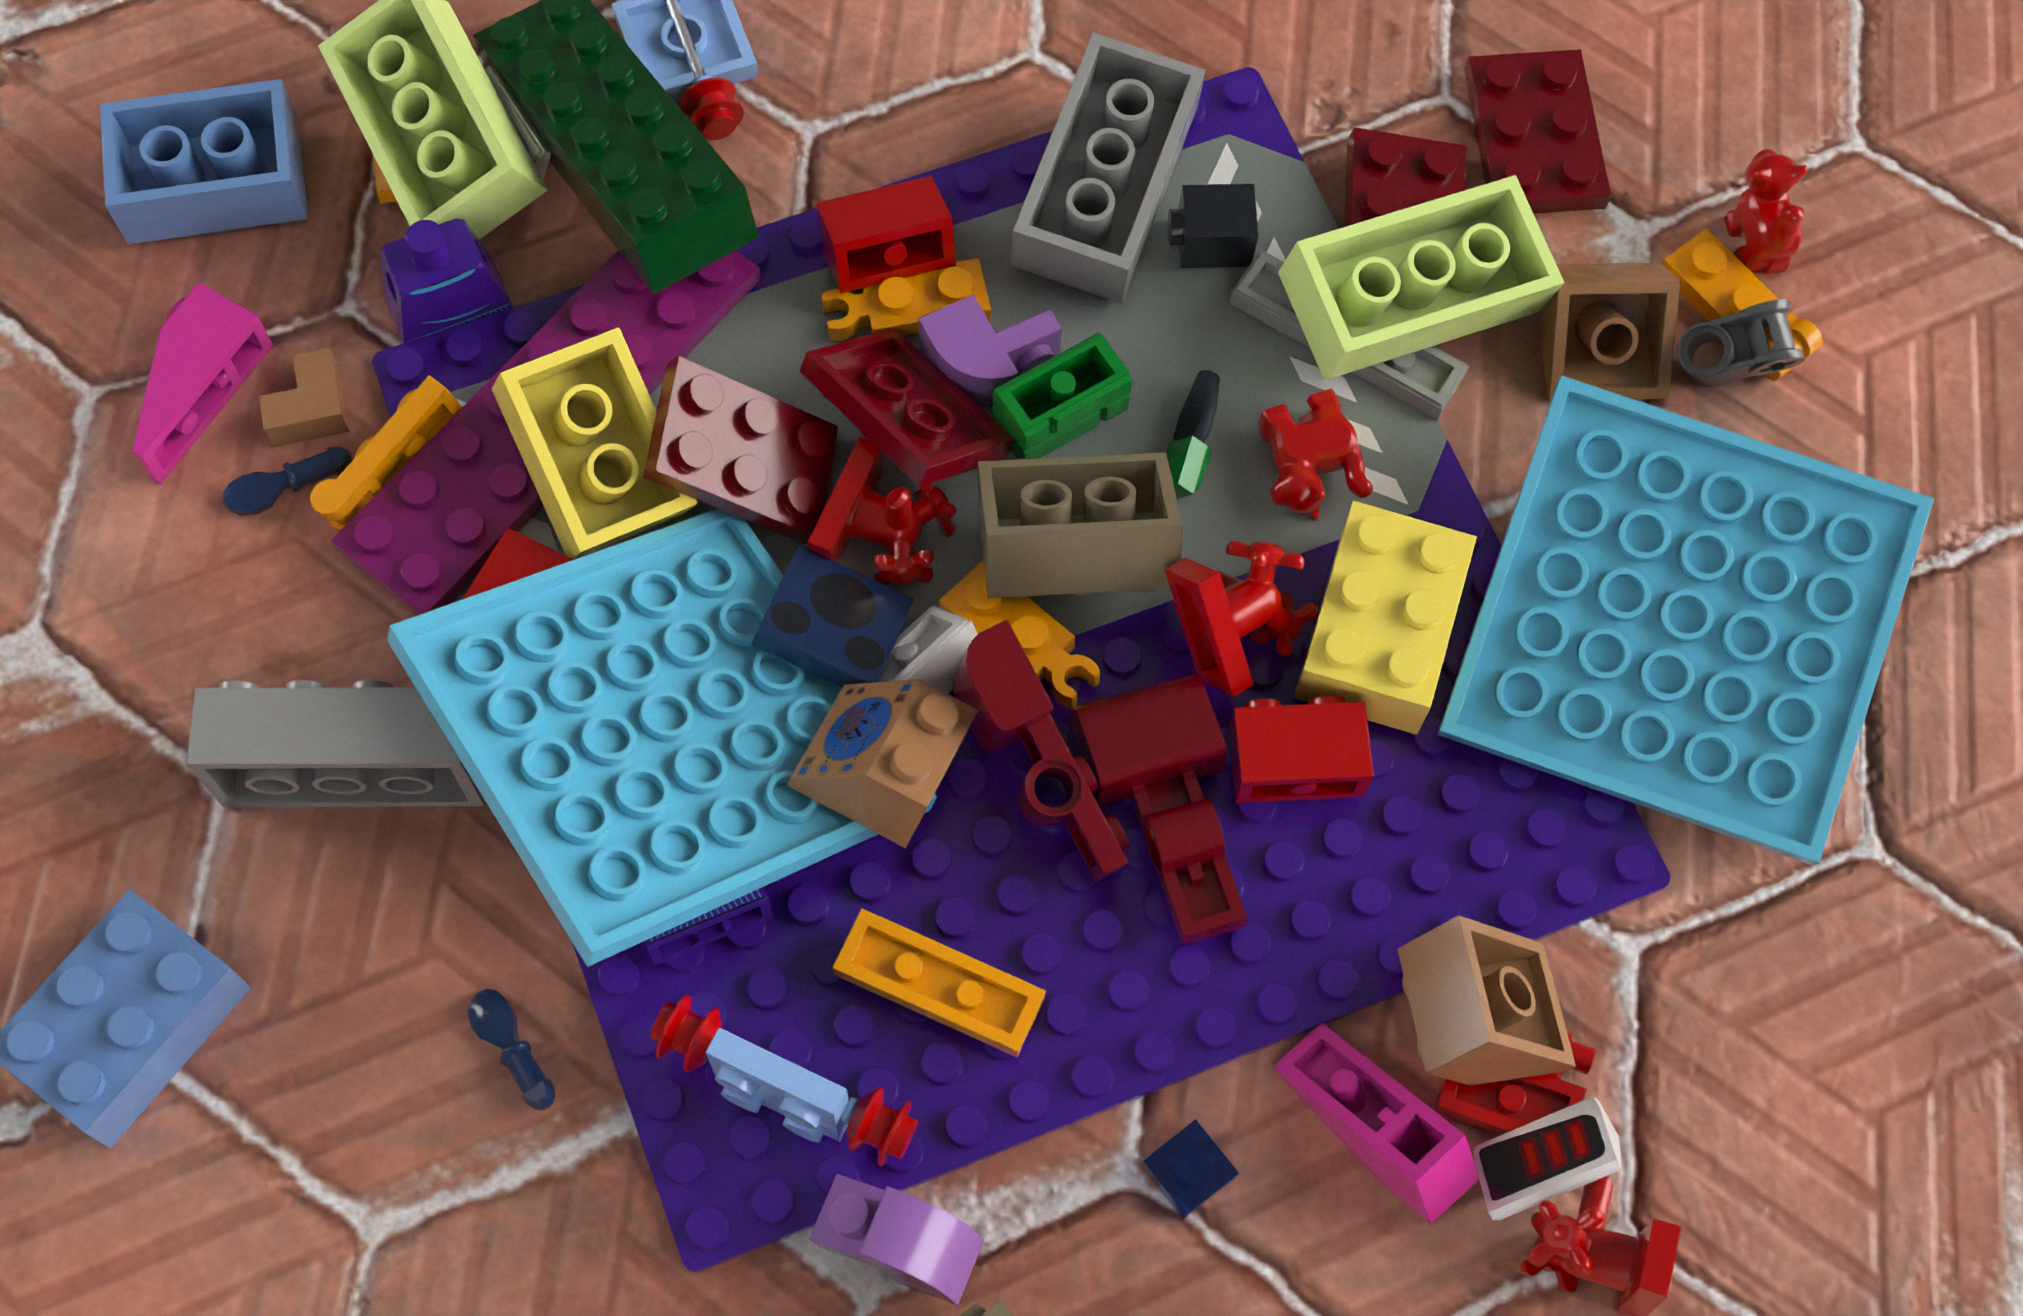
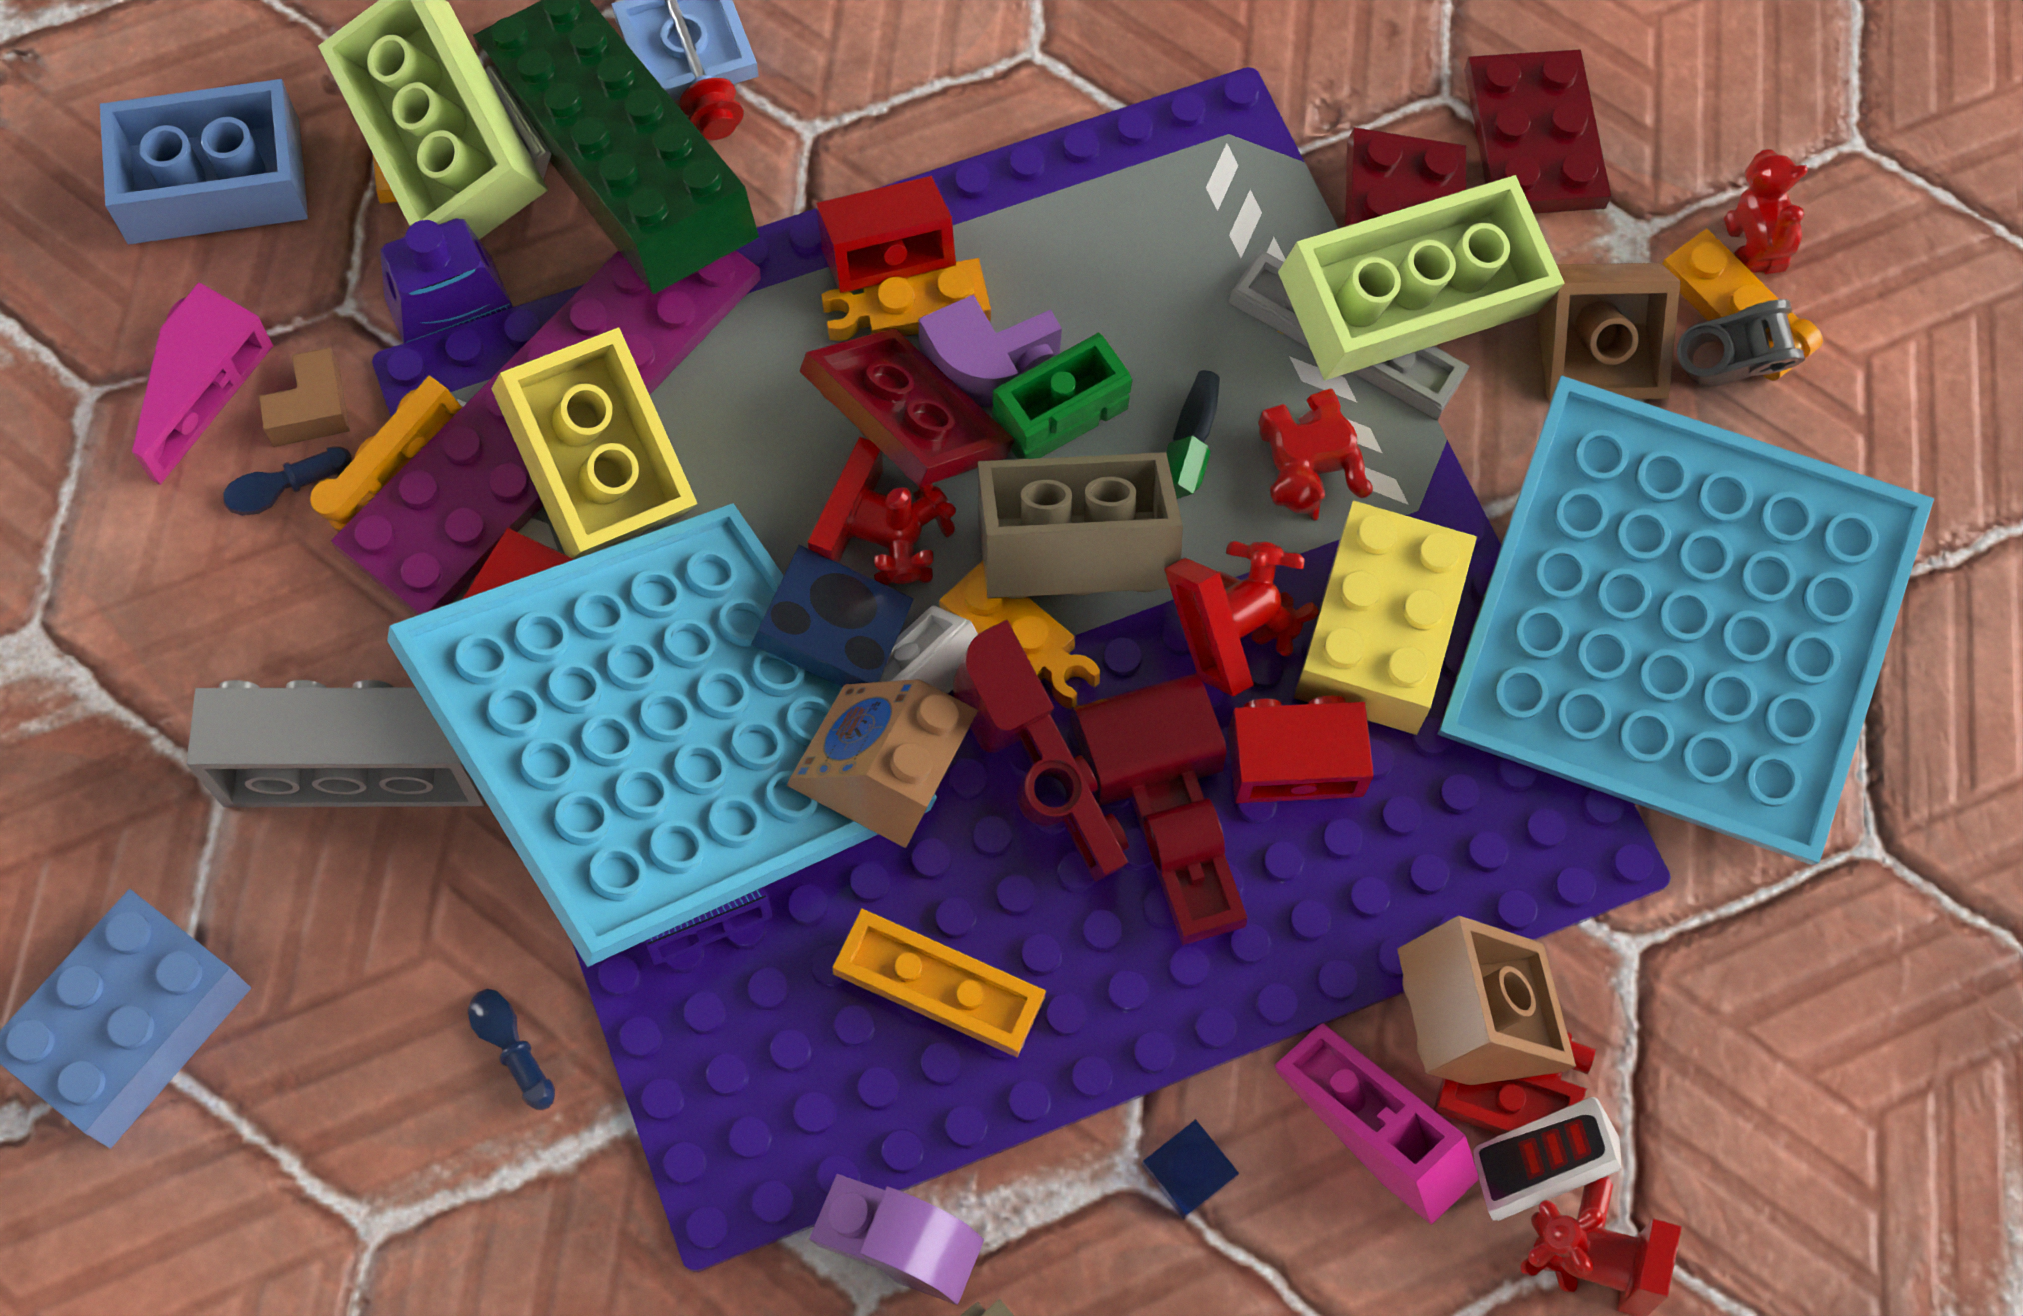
plate [643,356,838,544] -> none
plate [650,994,919,1167] -> none
light grey brick [1010,32,1206,304] -> none
black brick [1168,184,1259,268] -> none

